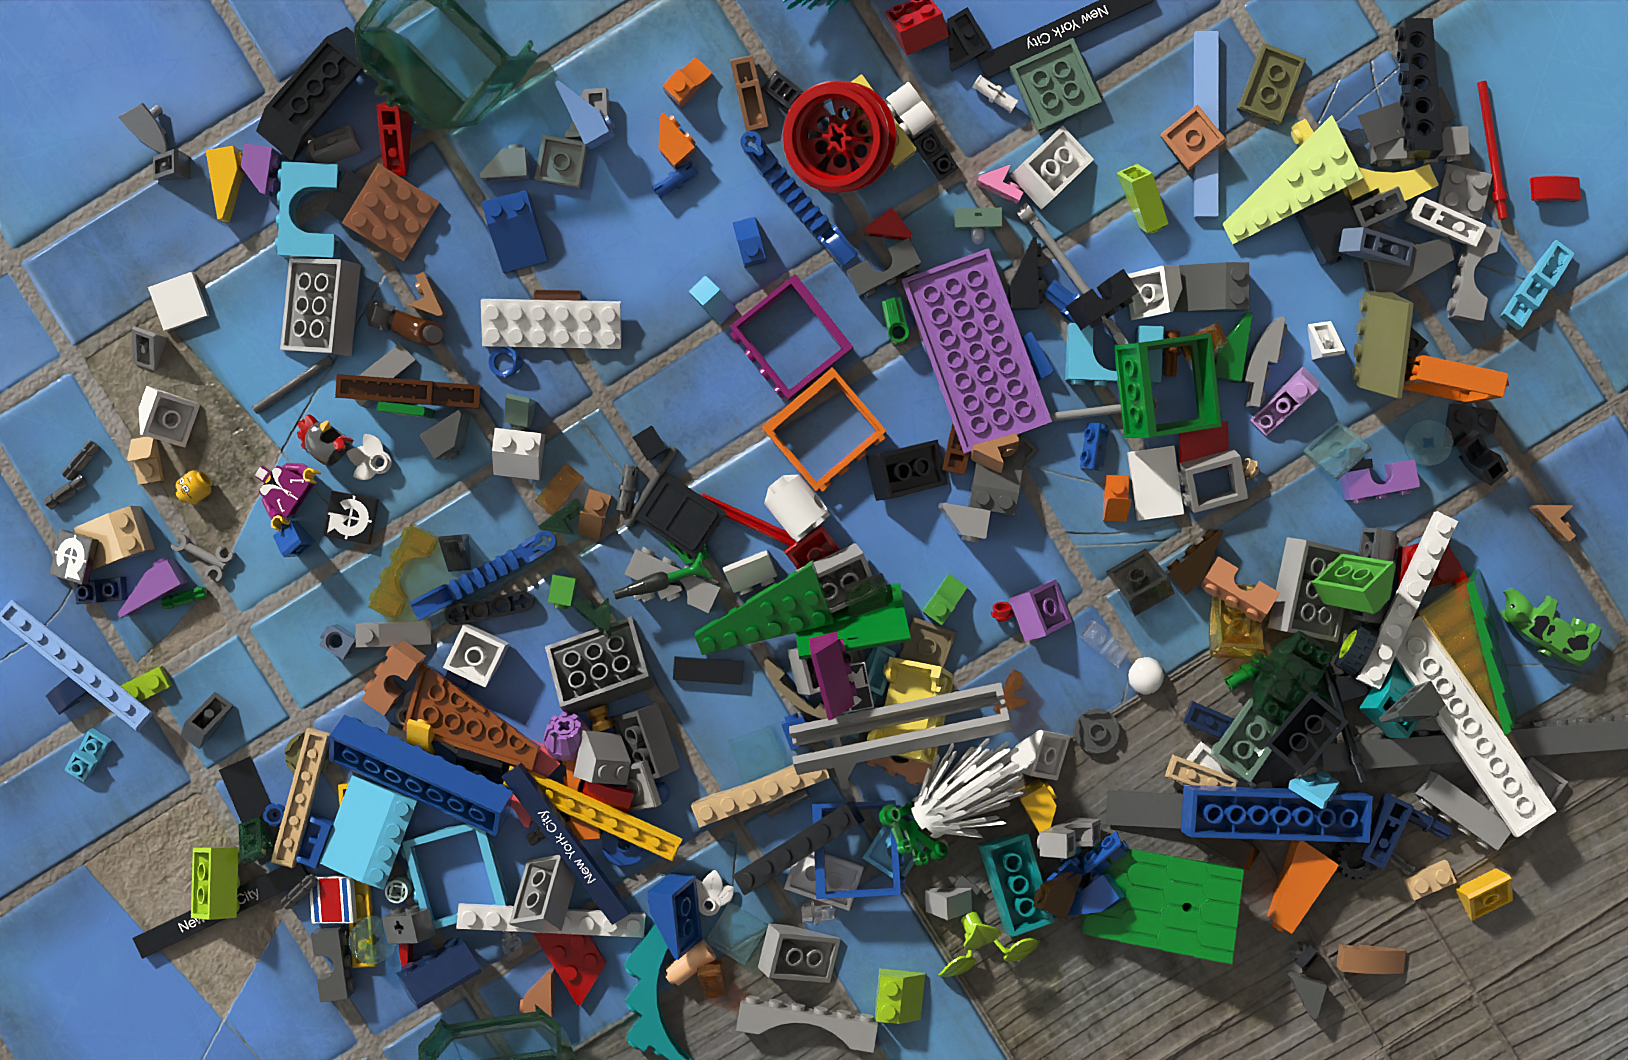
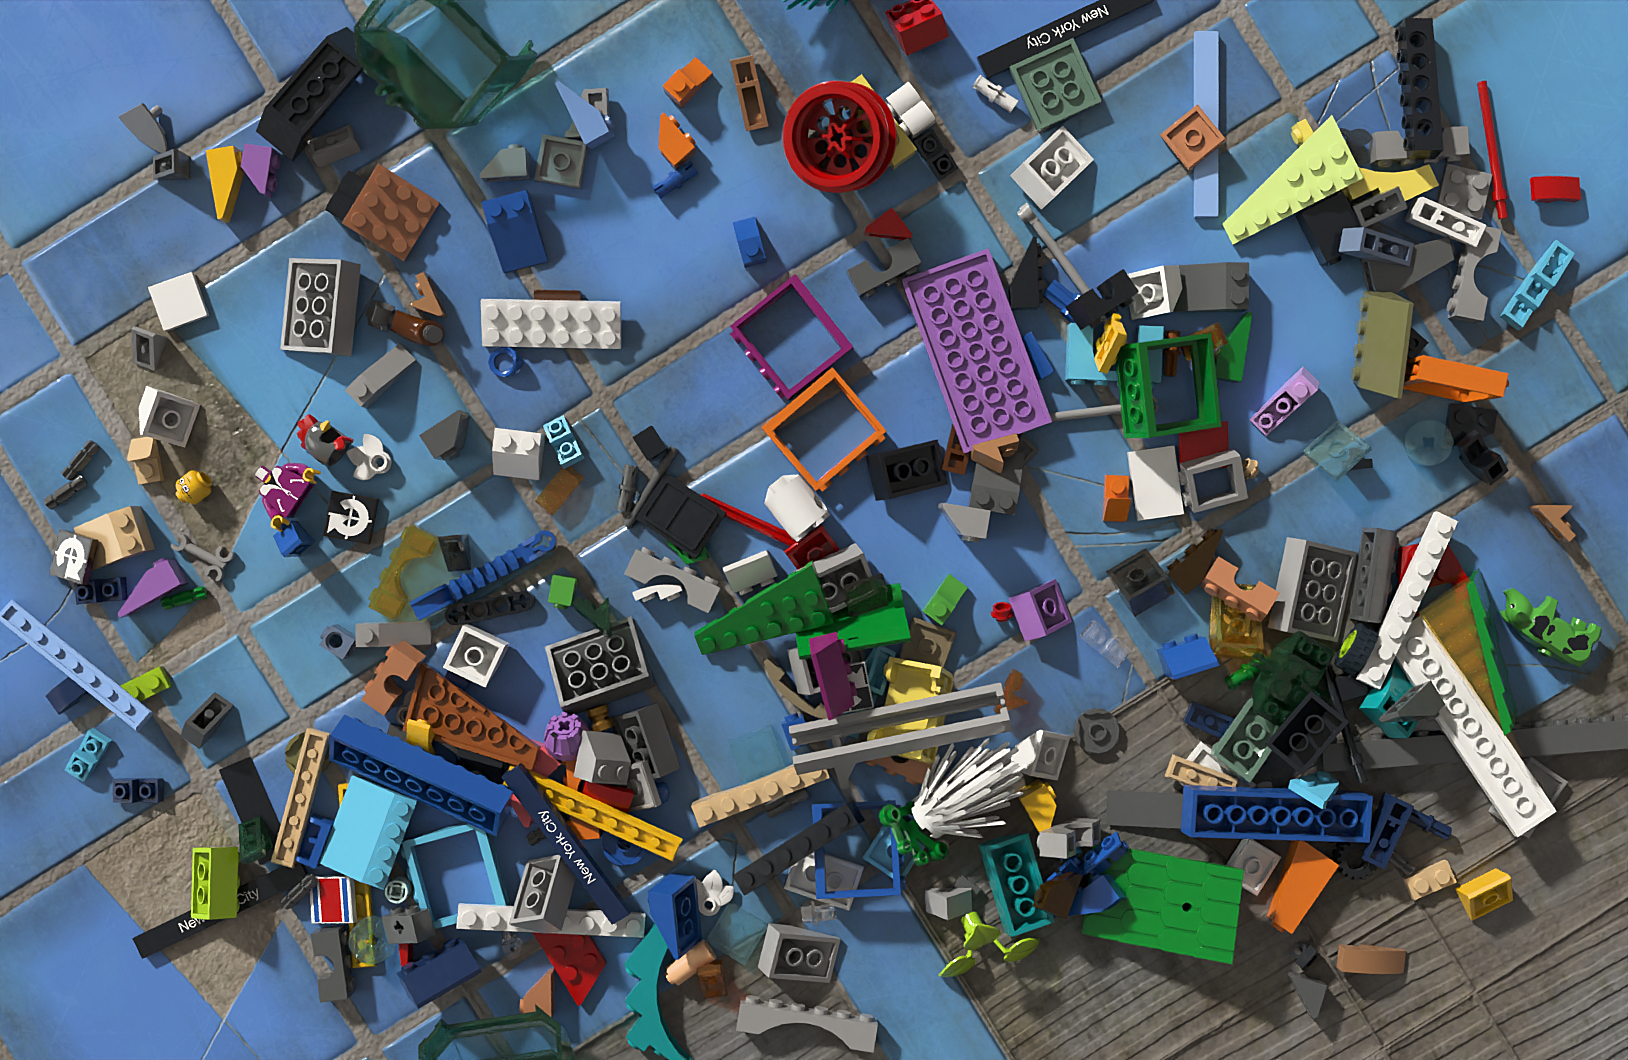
dark grey bar [252,355,334,414] -> none
blue plate [263,803,285,826] -> none
medium azure arch [275,162,344,259] -> none
reddish brown slope [335,374,482,409] -> none
red slope [376,100,412,176] -> none
green tile [377,402,435,419] -> none
sand green slope [505,393,537,431] -> none
clear green slope [538,498,583,535] -> none
medium nougat slope [577,489,612,540] -> none
pearl dark grey piece [613,552,713,600] -> none
black tile [673,656,744,685] -> none
medium azure slope [689,276,737,326] -> none
blue piece [740,131,858,268] -> none
black slope [762,70,804,111] -> none
lime slope [875,968,925,1024] -> none
green piece [881,297,909,346] -> none
black wing [947,7,991,72] -> none
sand green piece [953,208,1002,245] -> none
bright pink slope [976,165,1023,204] -> none
blue hinge [1080,423,1109,471] -> none
lime slope [1116,164,1169,233] -> none
white hair [1128,657,1164,695] -> none
olive tile [1237,43,1306,126] -> none
light grey slope [1240,316,1287,409] -> none
white slope [1308,321,1345,360] -> none
bright green slope [1312,554,1396,614] -> none
medium lavender arch [1339,459,1420,504] -> none
dark grey sticker [1358,87,1456,147] -> none
light grey brick [1415,771,1511,851] -> none
none -> dark blue slope [113,778,164,803]
none -> medium azure slope [543,415,585,469]
none -> yellow plate [1094,313,1127,374]
none -> blue slope [1157,633,1219,680]
none -> white tile [1226,839,1281,896]

